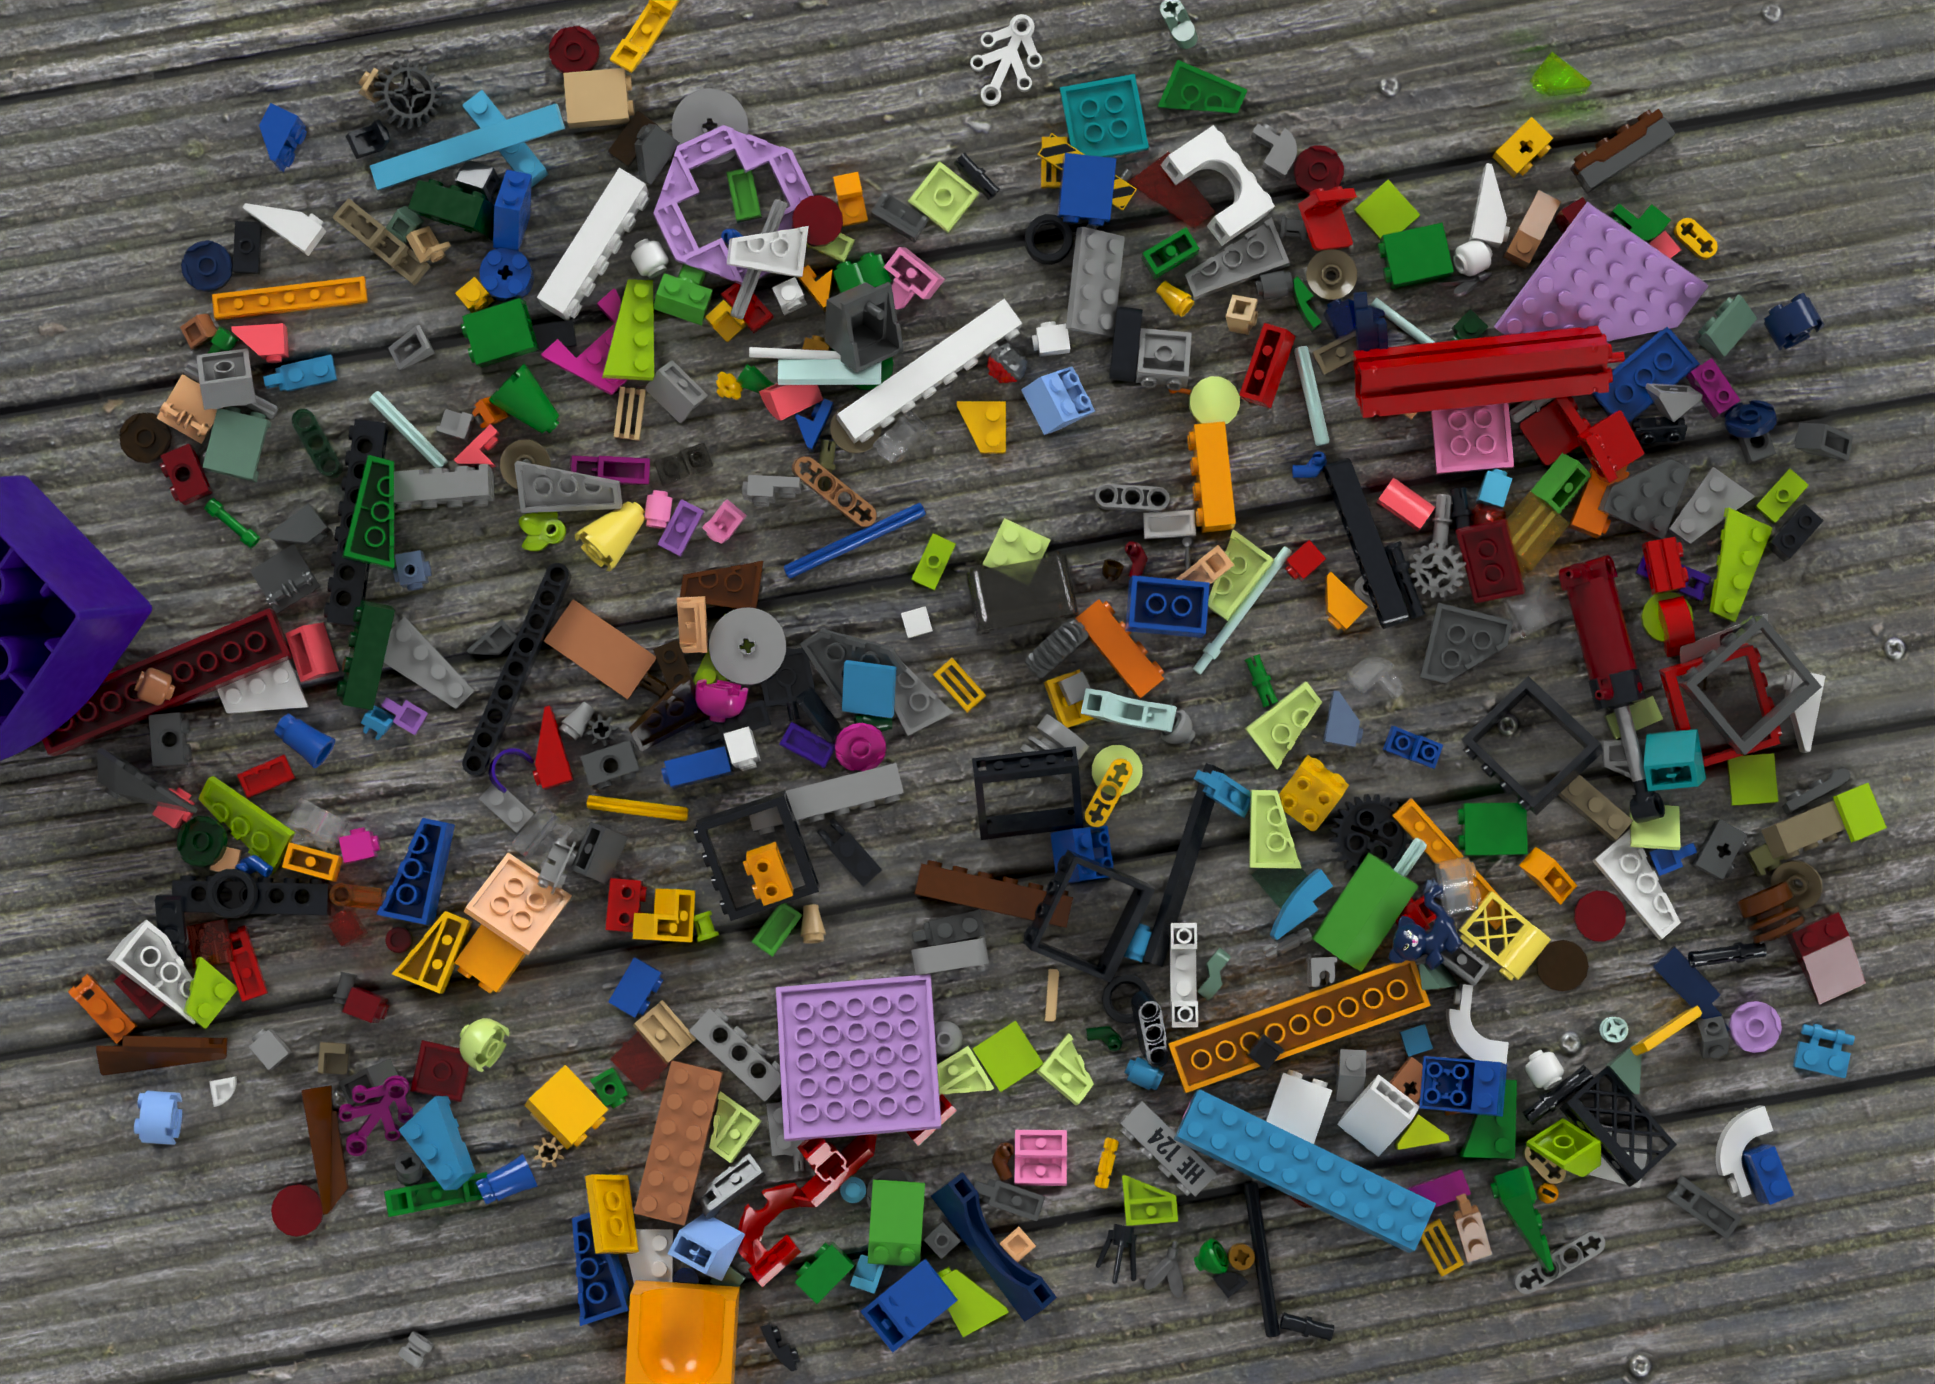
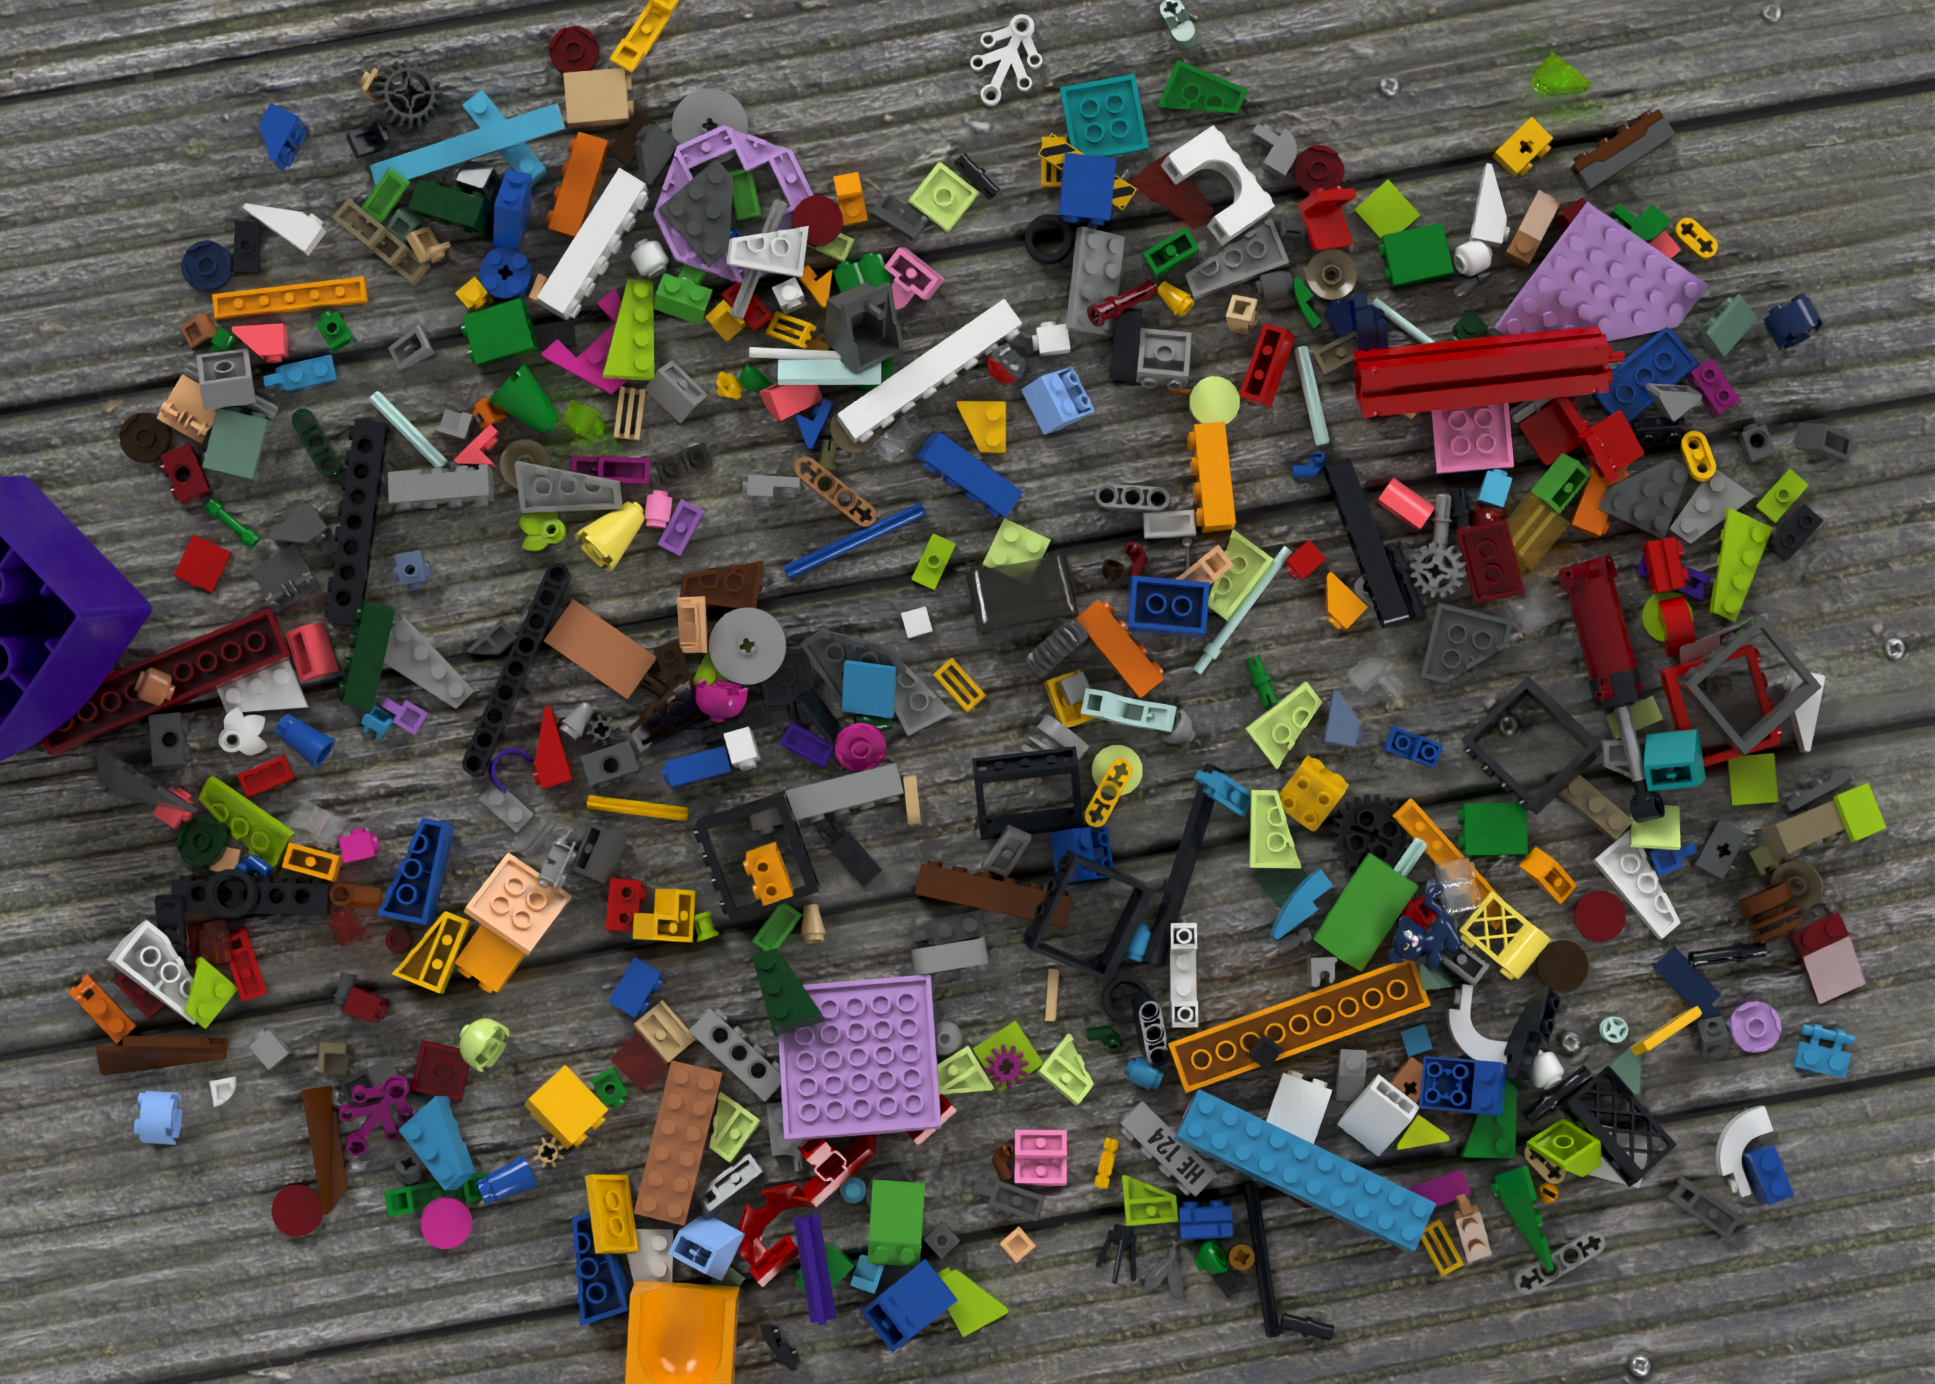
green wedge [342,455,394,570] -> none
light grey wheel [398,1331,434,1368] -> none
clear blue plate [673,1268,699,1284] -> none
bright pink bracket [702,499,747,544] -> none
dark blue arch [931,1172,1057,1322] -> none
sand green piece [1197,947,1231,1001] -> none
dark blue tile [1725,400,1777,438] -> none
none -> red piece [174,535,232,593]
none -> white plate [219,707,267,755]
none -> green brick [315,310,356,353]
none -> bright green tile [361,167,411,224]
none -> dark pink tile [420,1197,472,1249]
none -> light nougat tile [529,274,548,305]
none -> orange brick [546,132,610,240]
none -> clear neon green brick [561,400,606,442]
none -> dark grey plate [658,159,733,268]
none -> dark green wedge [752,948,825,1035]
none -> yellow tile [765,311,817,350]
none -> dark purple fence [793,1213,837,1326]
none -> tan beam [903,775,921,825]
none -> blue wedge [913,433,1023,518]
none -> light grey plate [984,825,1031,877]
none -> magenta gear [984,1045,1028,1089]
none -> dark red pin [1087,280,1158,327]
none -> blue brick [1178,1200,1233,1240]
none -> black slope [1504,986,1560,1090]
none -> yellow plate [1680,431,1716,482]

